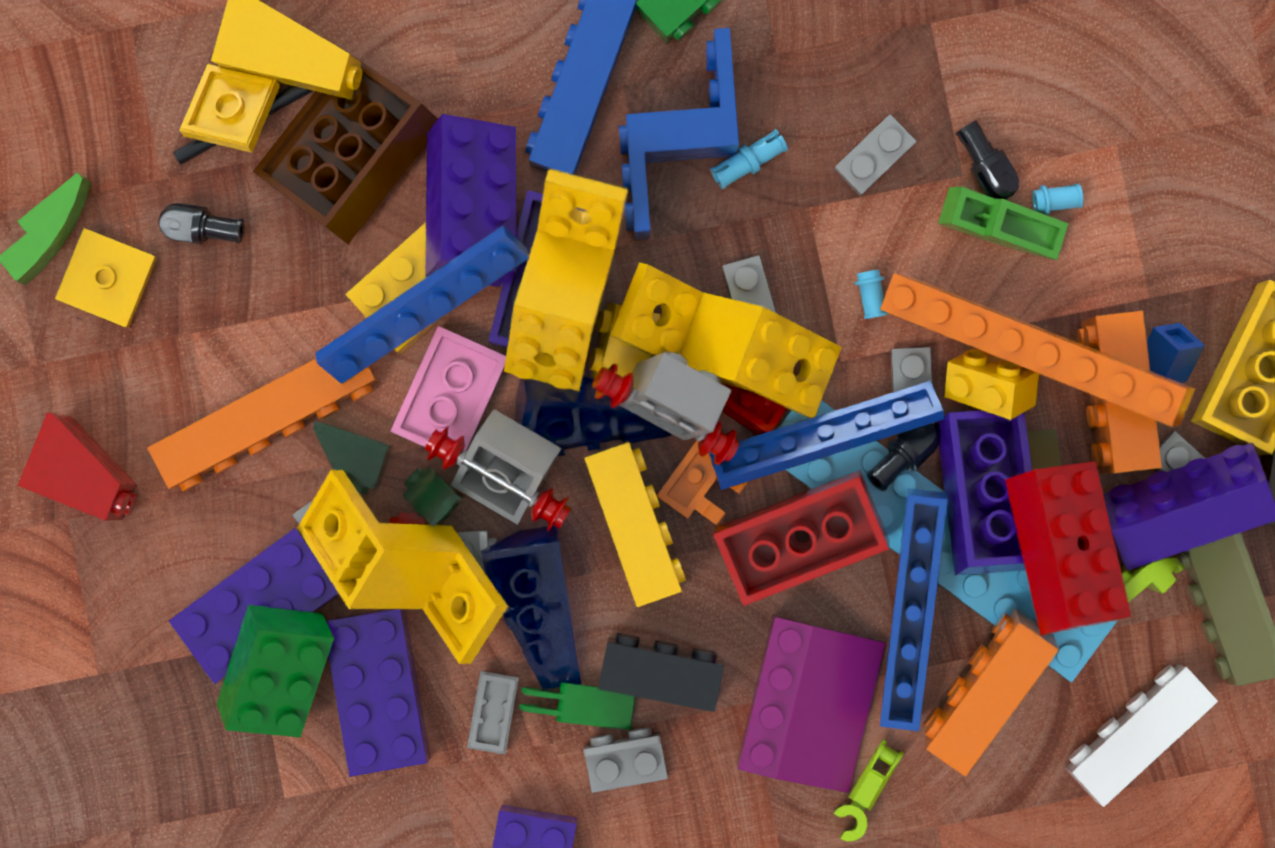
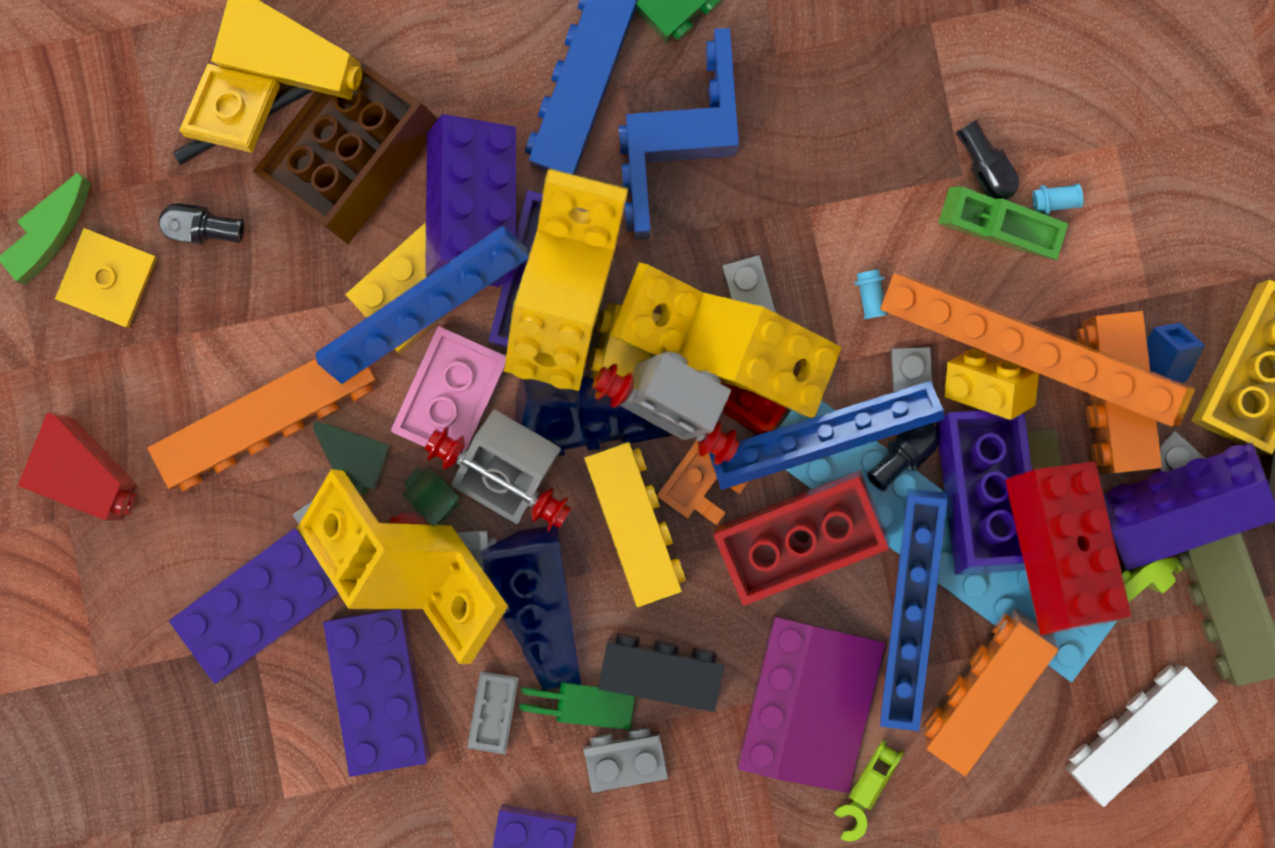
green brick [216,605,334,738] -> none
medium azure pin [710,129,788,190] -> none
light grey plate [834,114,917,196] -> none

